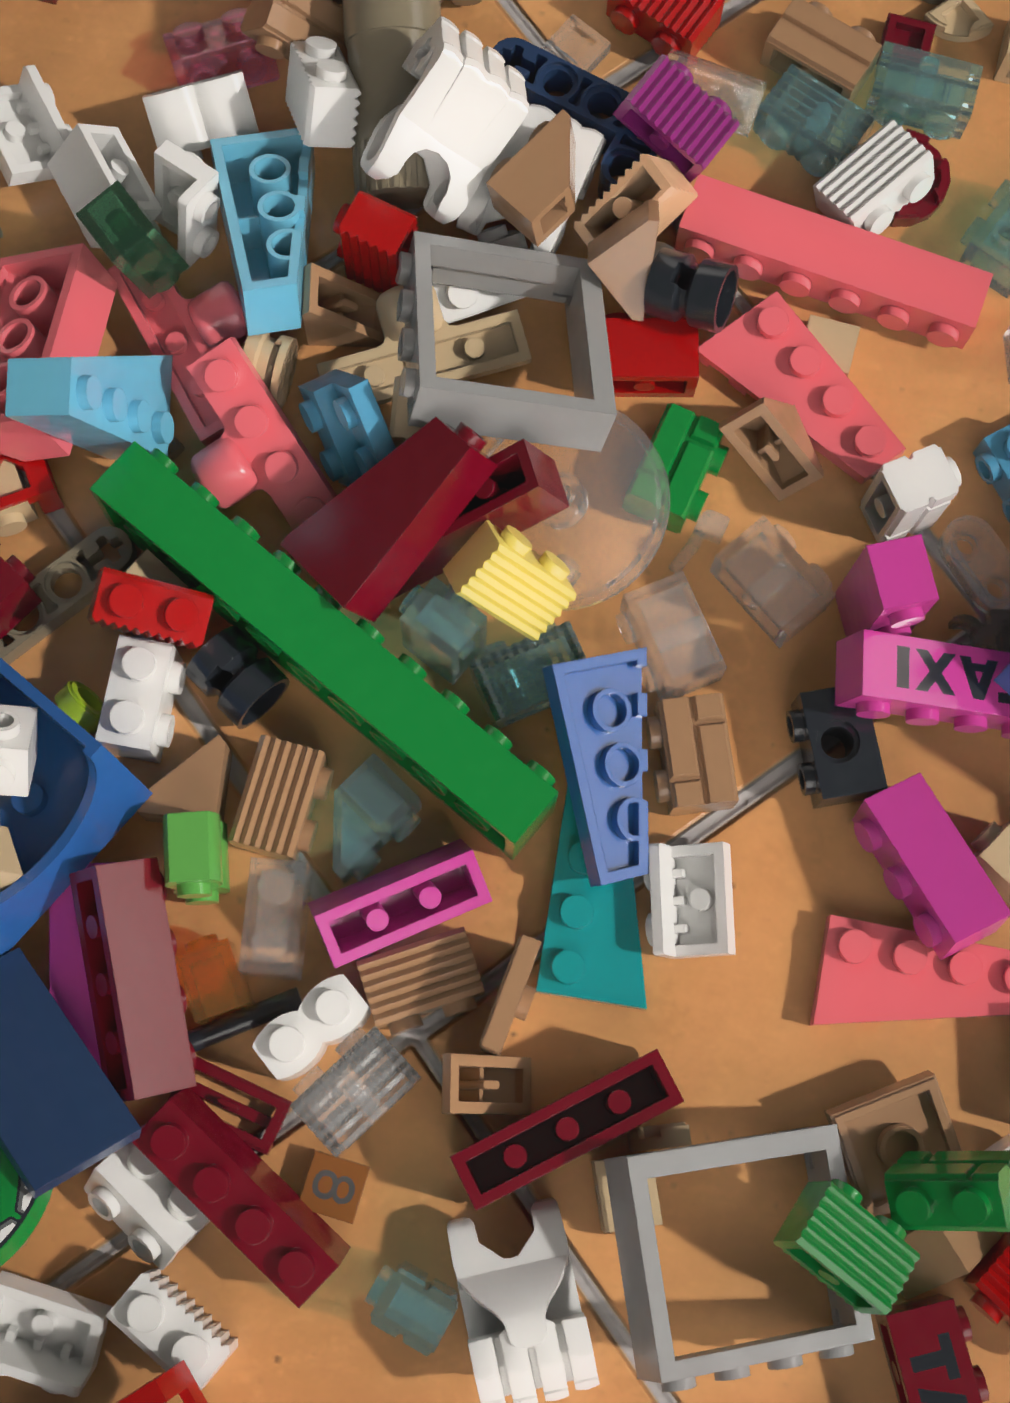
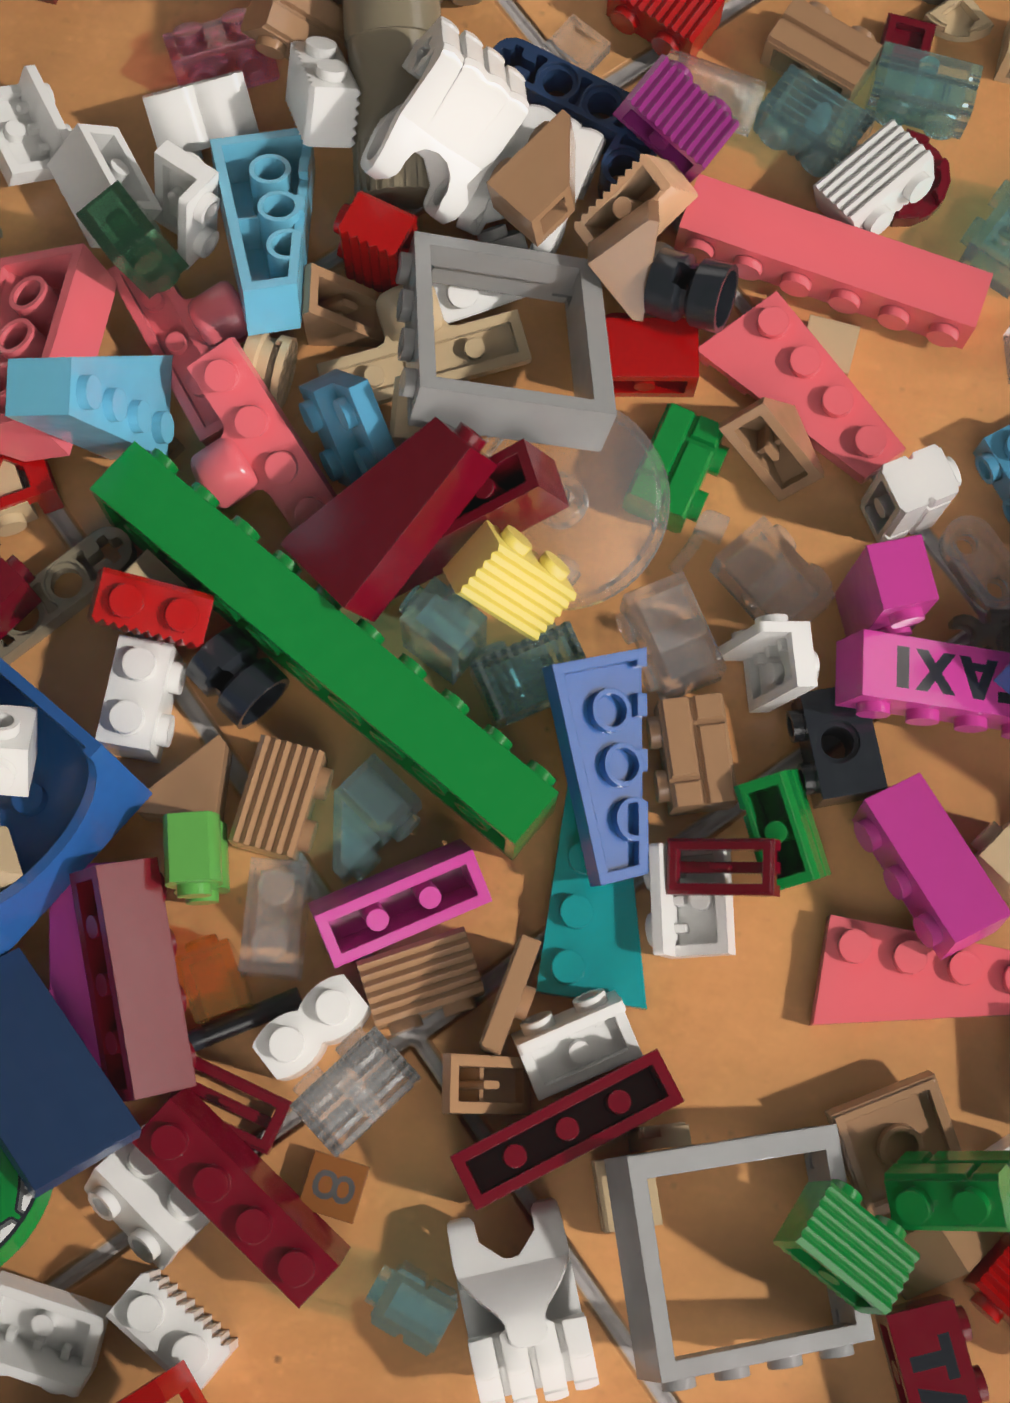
lime tile [54,681,103,734] -> none
none -> white bracket [511,988,643,1101]
none -> dark red tile [666,838,781,897]
none -> white bracket [715,613,820,713]
none -> green brick [733,769,831,890]

